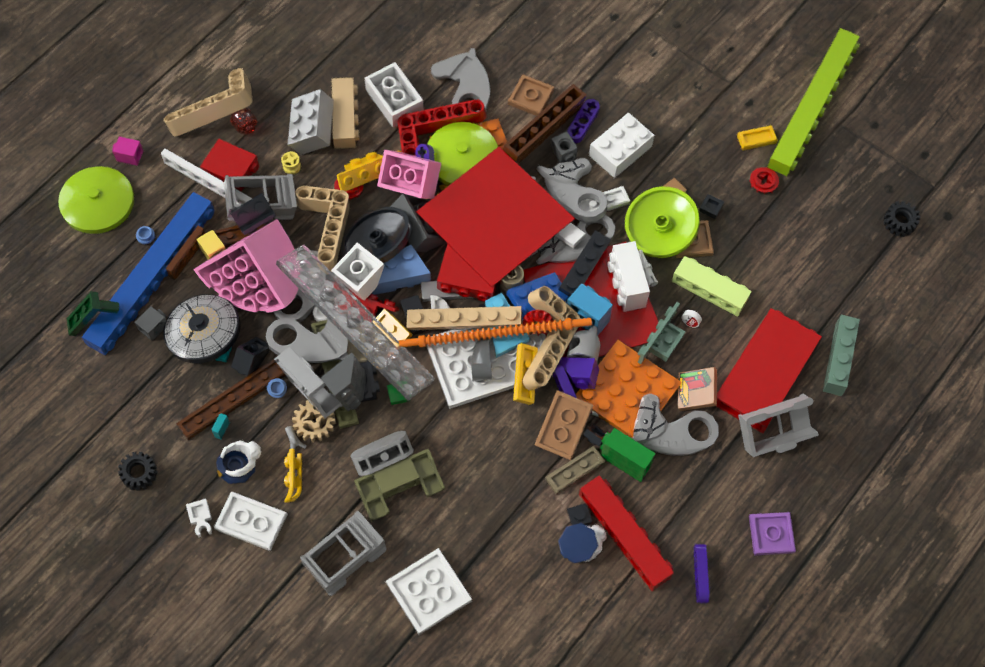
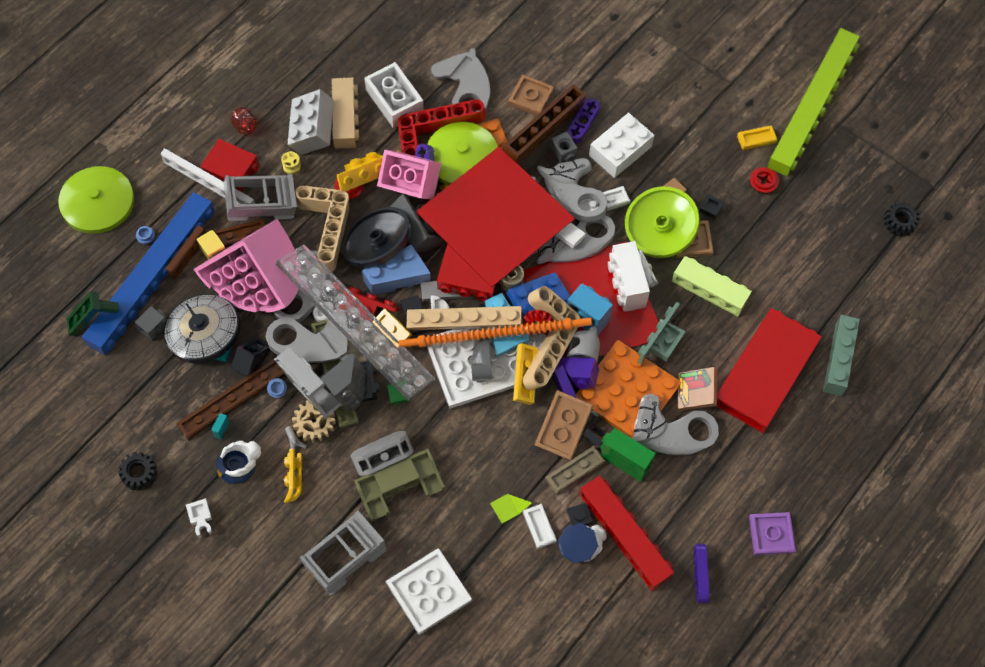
dark pink brick [112,137,143,166] -> none
tan beam [164,68,252,136] -> none
white tile [214,491,287,551] -> none
black bracket [230,193,276,235] -> none
white slope [331,243,385,301] -> none
black plate [558,230,611,297] -> none
white tile [682,310,702,328] -> none
light grey piece [738,394,818,457] -> none
none -> lime sticker [490,494,532,523]
none -> white tile [523,504,557,549]

